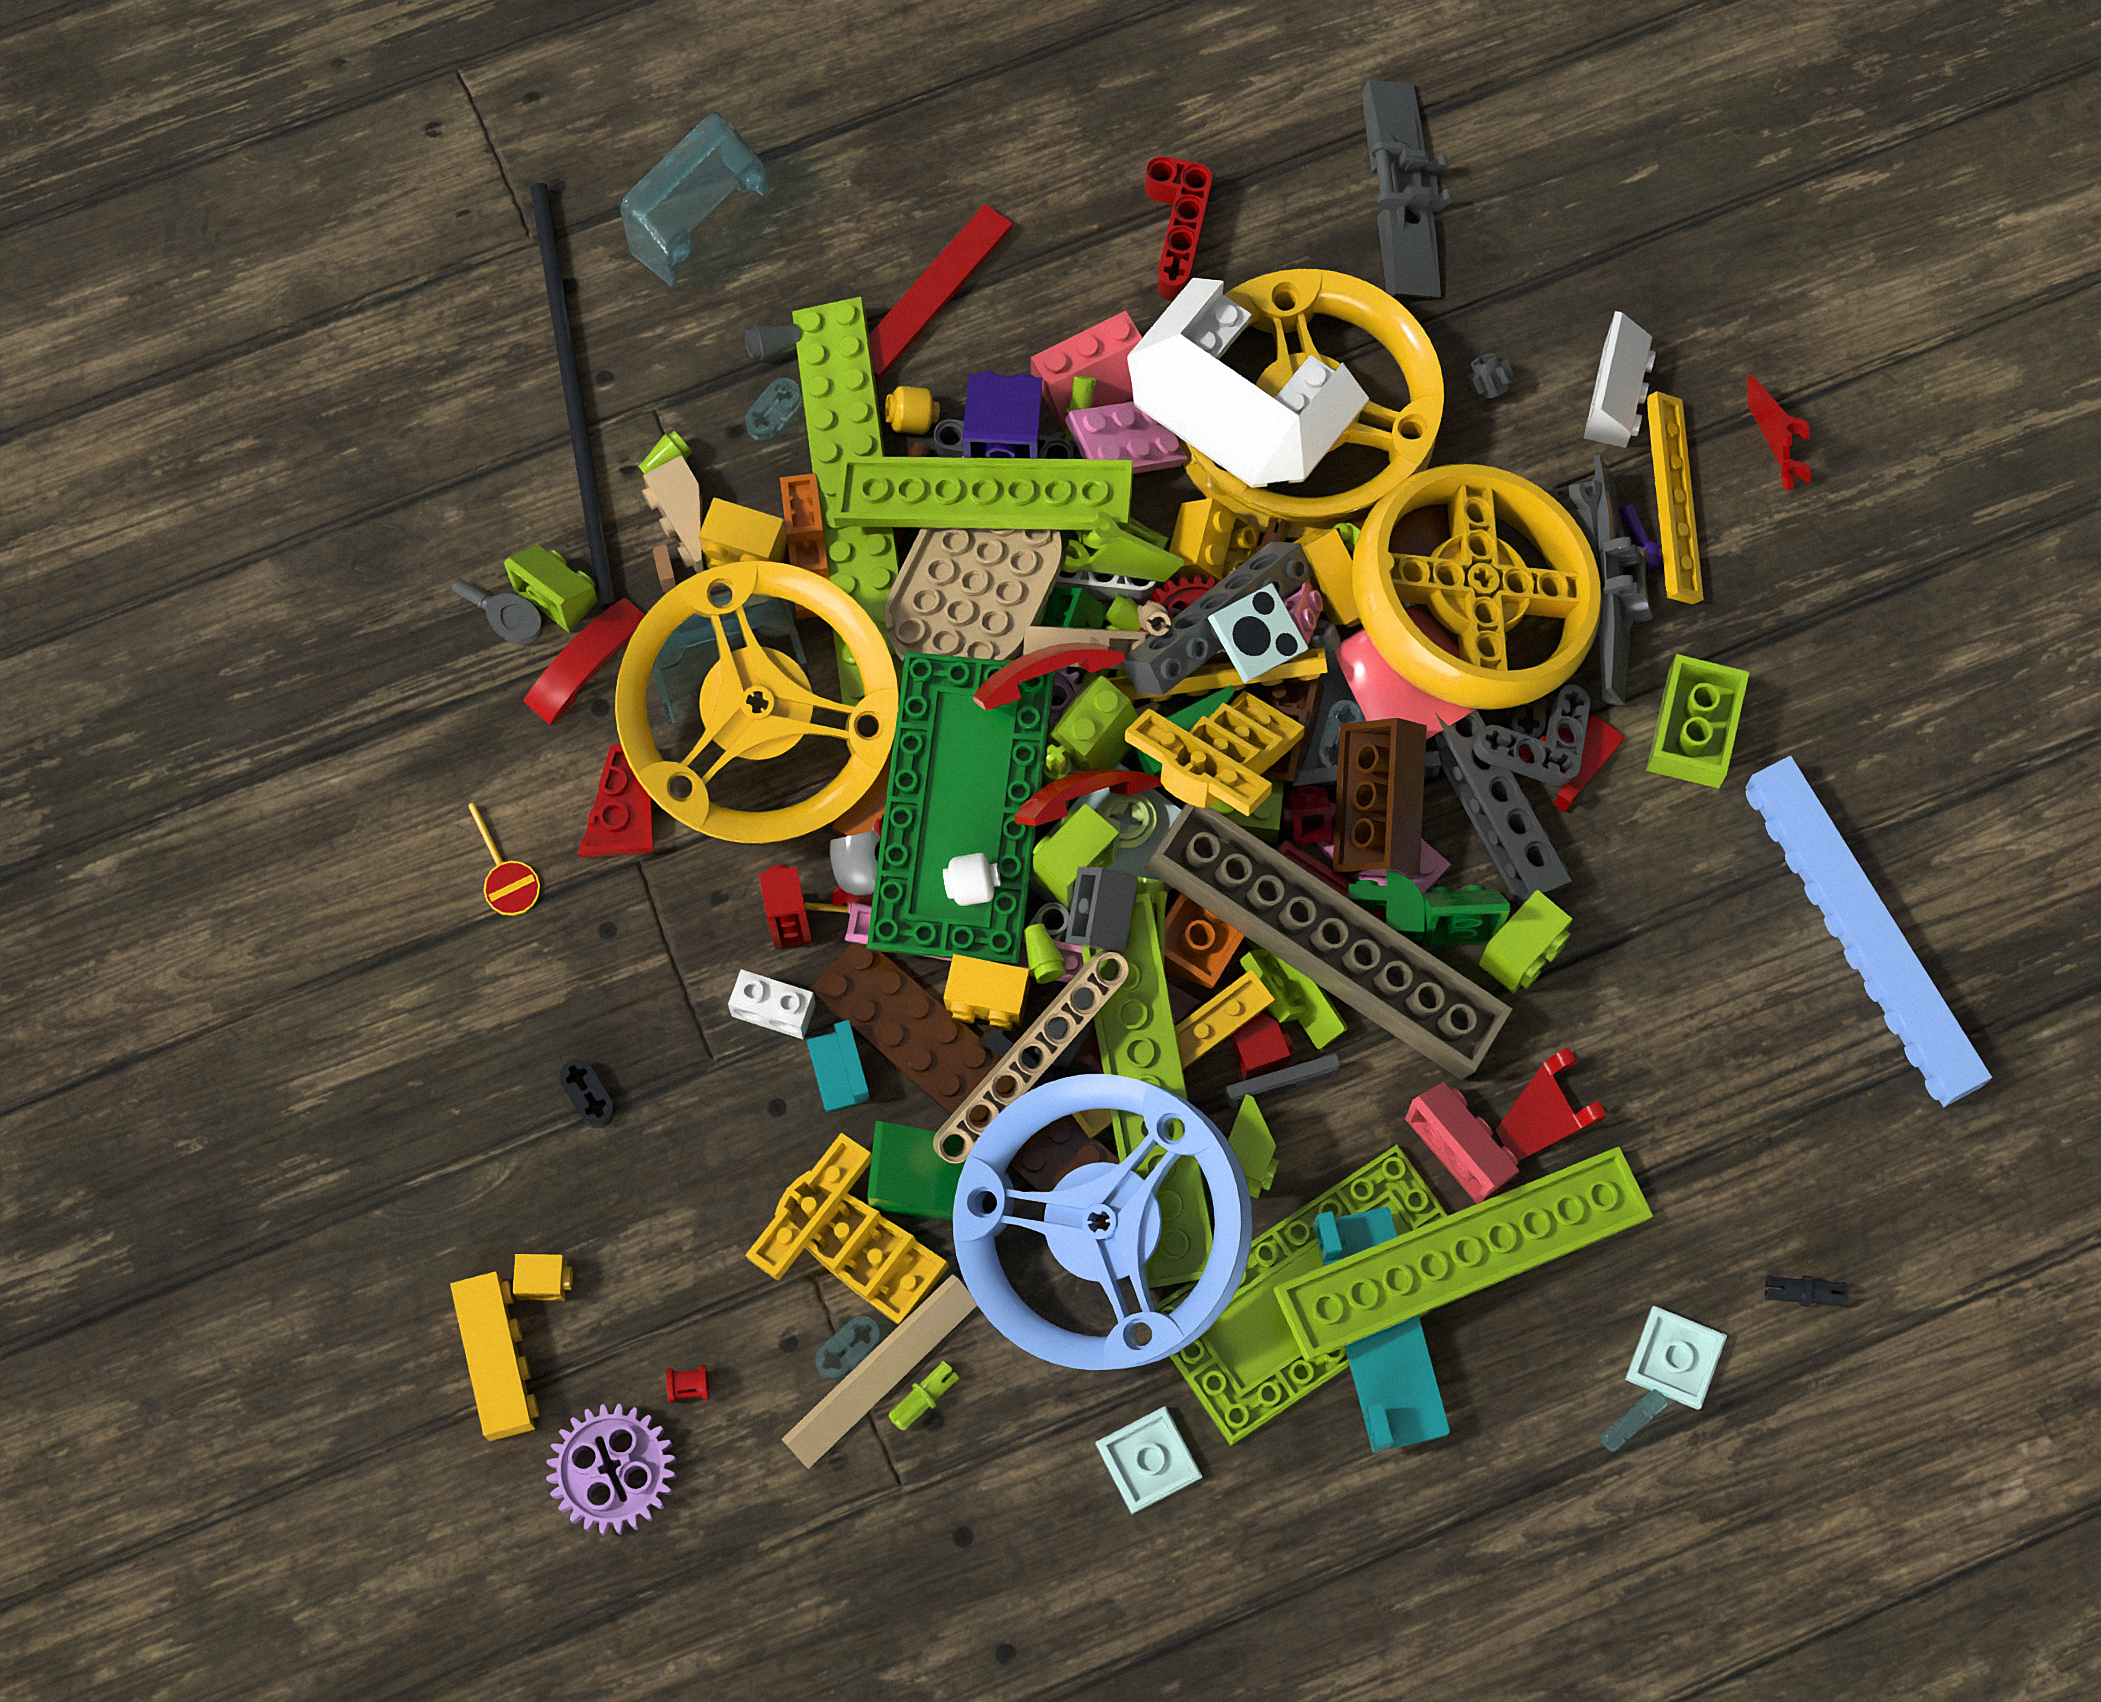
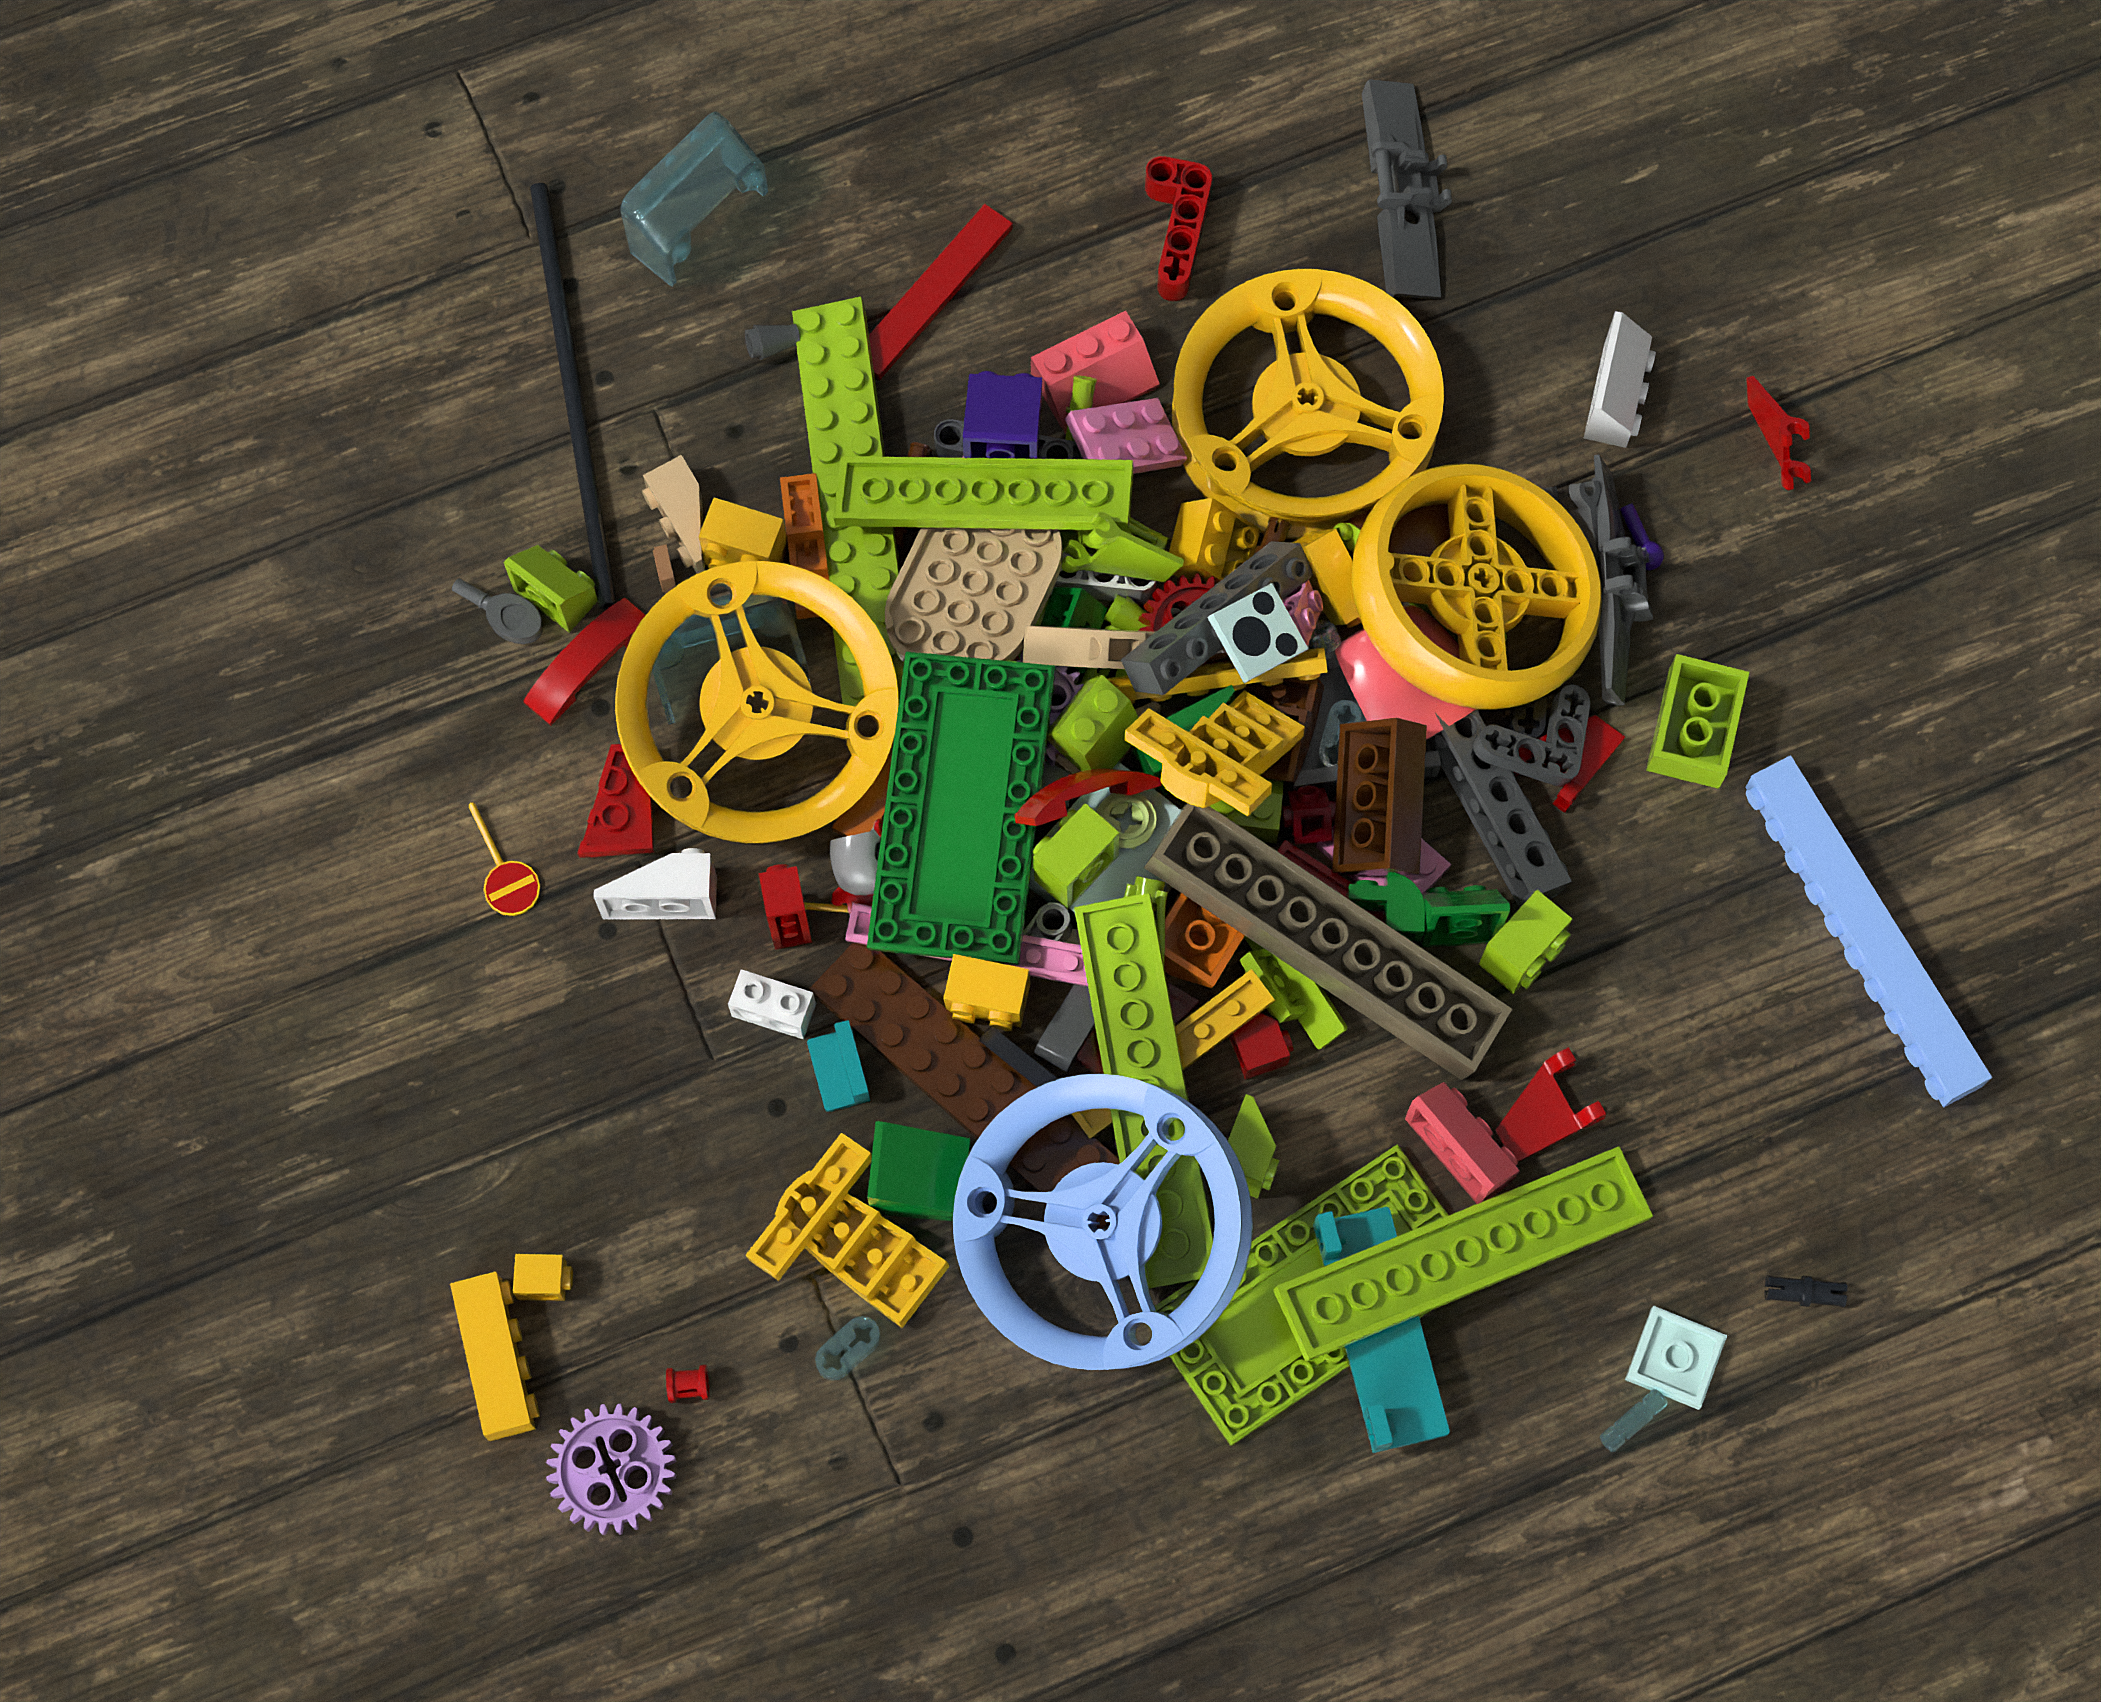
black beam [559,1059,615,1128] -> none
lime cone [638,431,693,474] -> none
clear light blue beam [745,378,801,441] -> none
tan tile [781,1274,977,1469] -> none
yellow head [885,386,940,435] -> none
lime axle [888,1361,959,1430] -> none
tan beam [933,951,1129,1164] -> none
white head [943,852,1001,906] -> none
red slope [973,642,1126,710] -> none
lime cone [1023,923,1066,984] -> none
lime axle [1043,744,1072,785] -> none
dark grey brick [1065,866,1138,953] -> none
light aqua tile [1095,1406,1202,1514] -> none
white slope [1127,278,1369,488] -> none
tan axle [1137,600,1171,636] -> none
dark grey tile [1224,1053,1340,1109] -> none
dark grey gear [1466,353,1514,398] -> none
yellow plate [1647,391,1704,605] -> none
none -> white slope [594,848,717,919]

